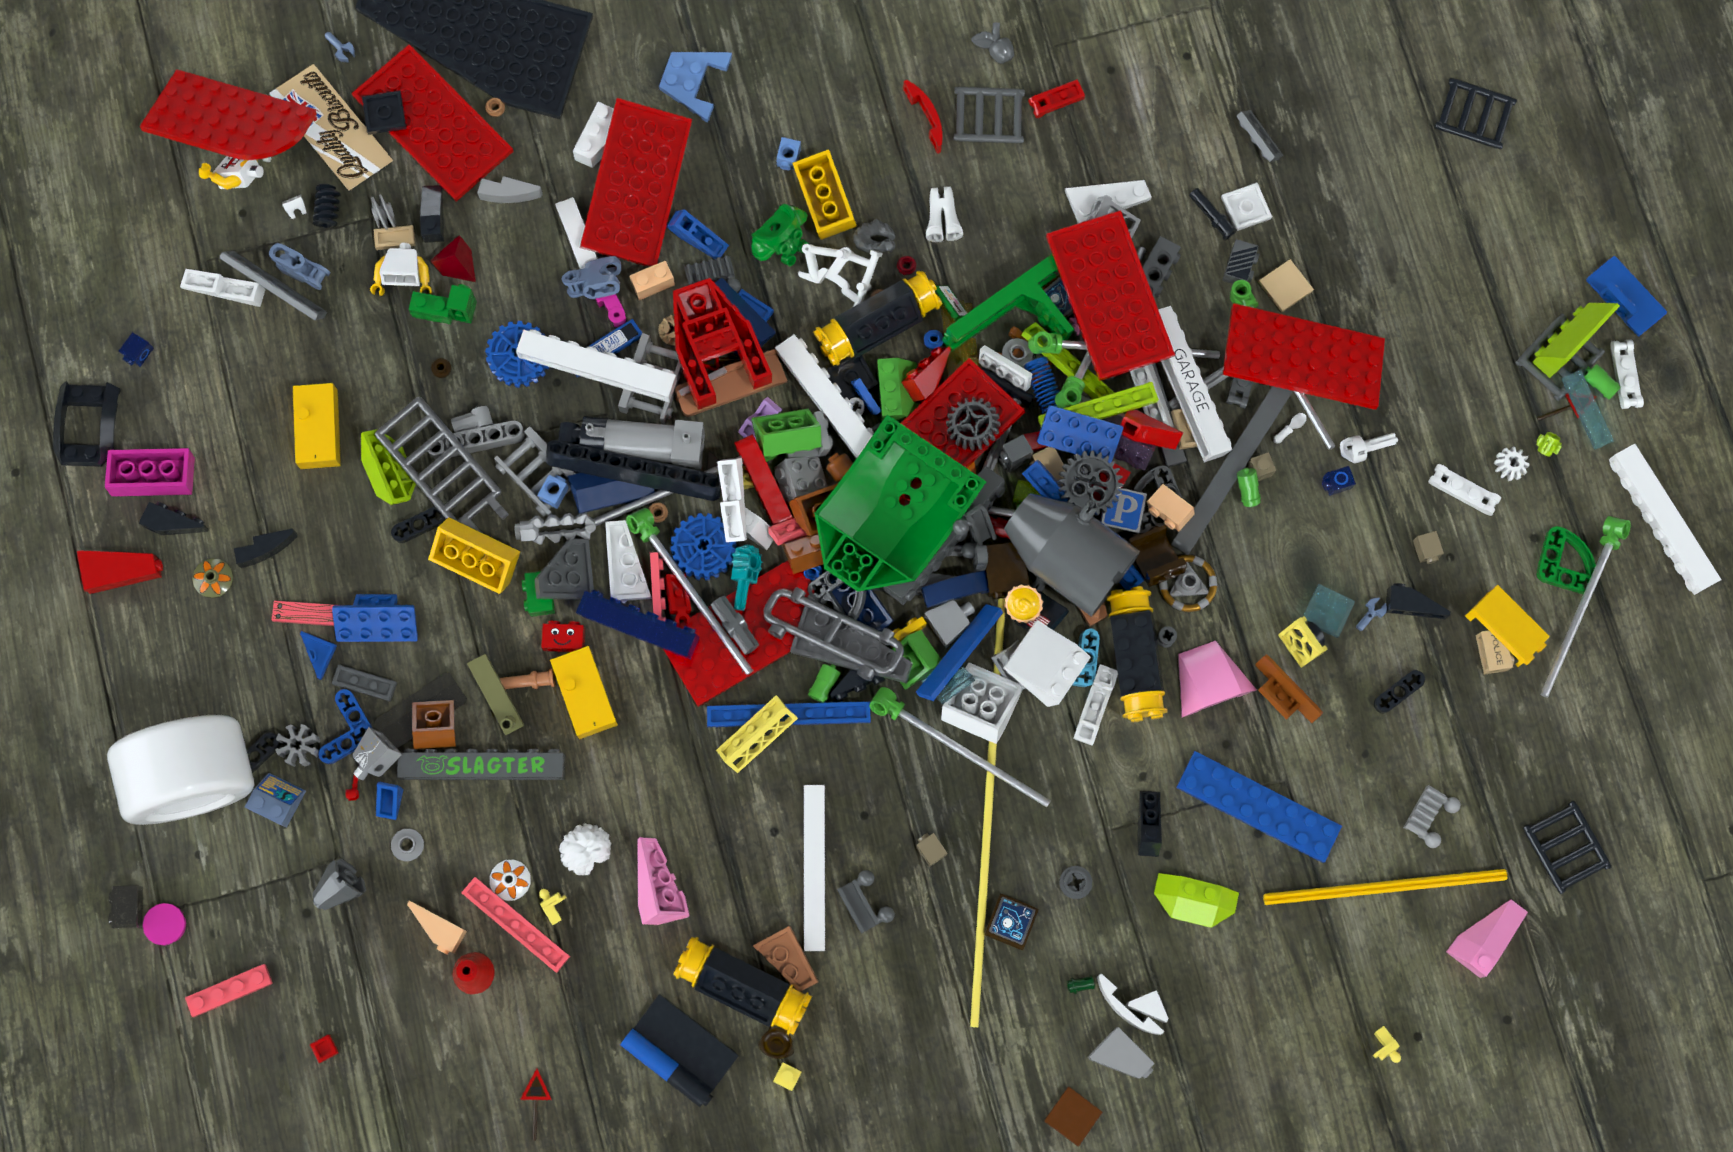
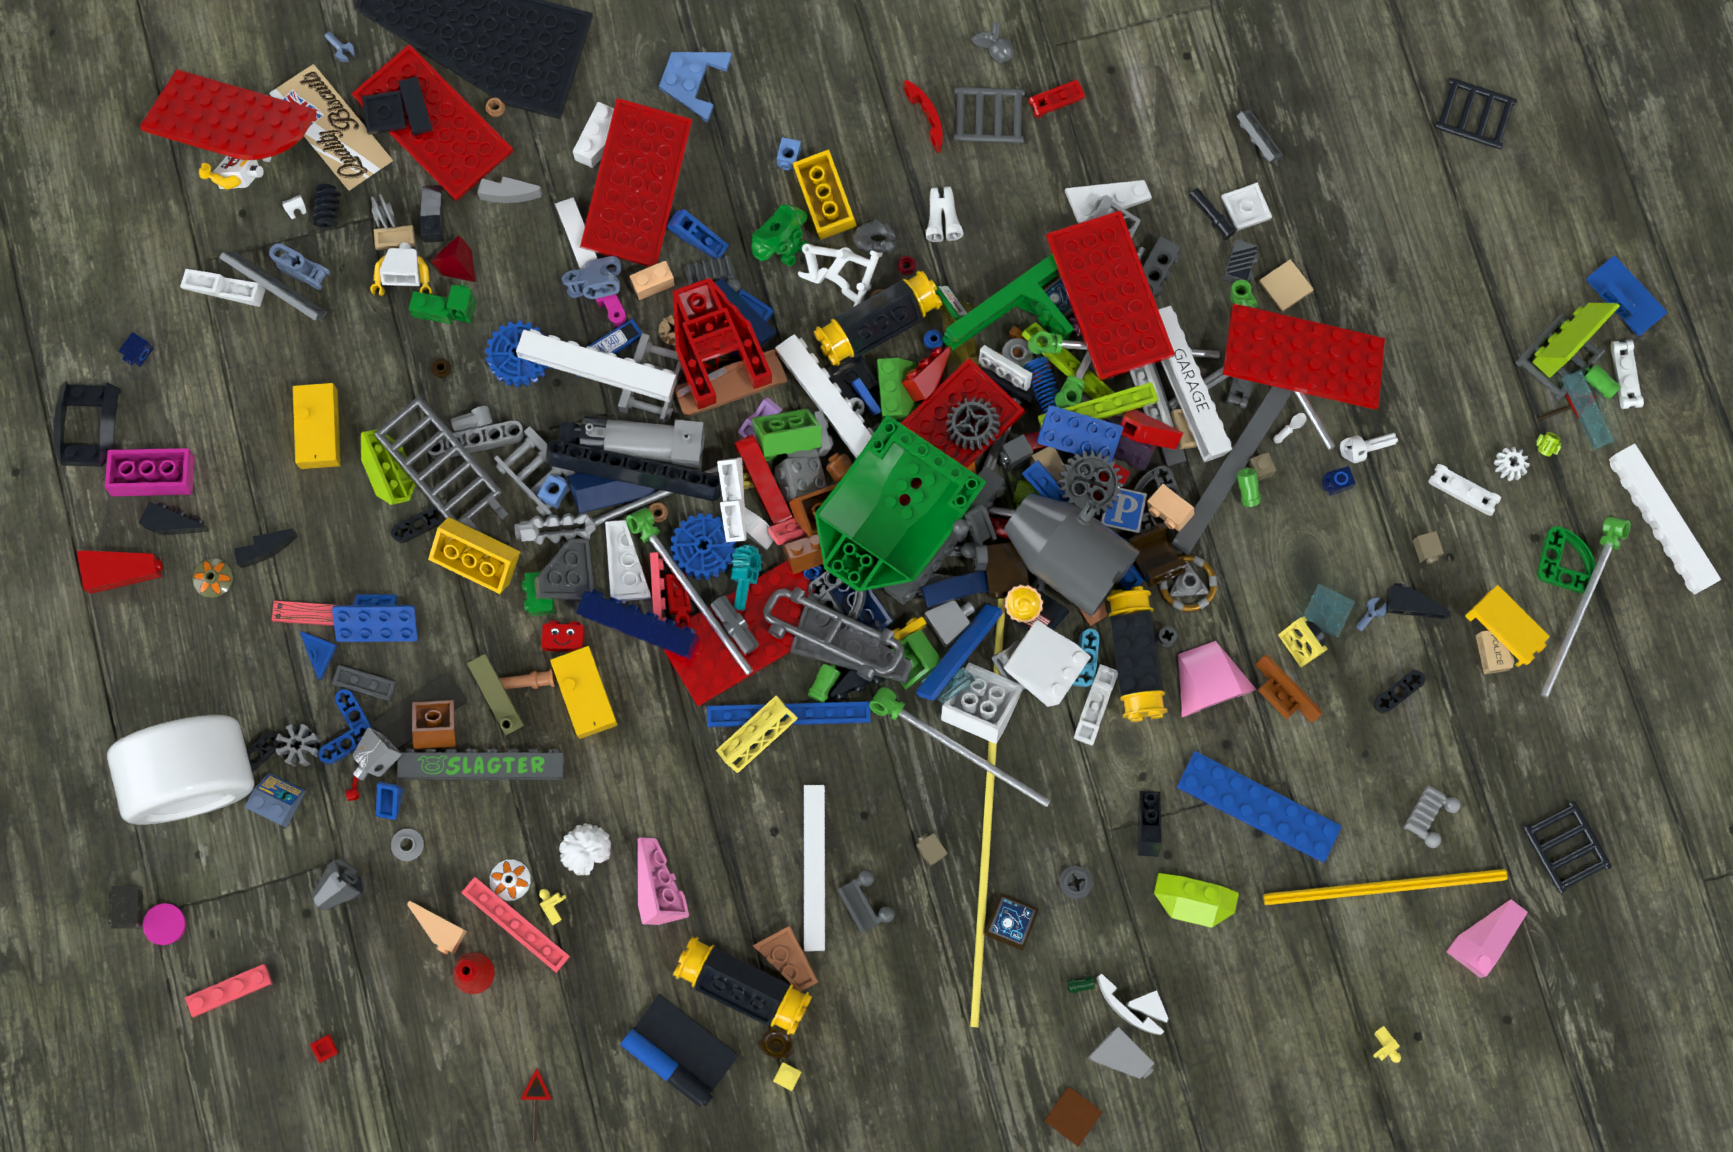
none -> black tile [398,76,433,136]

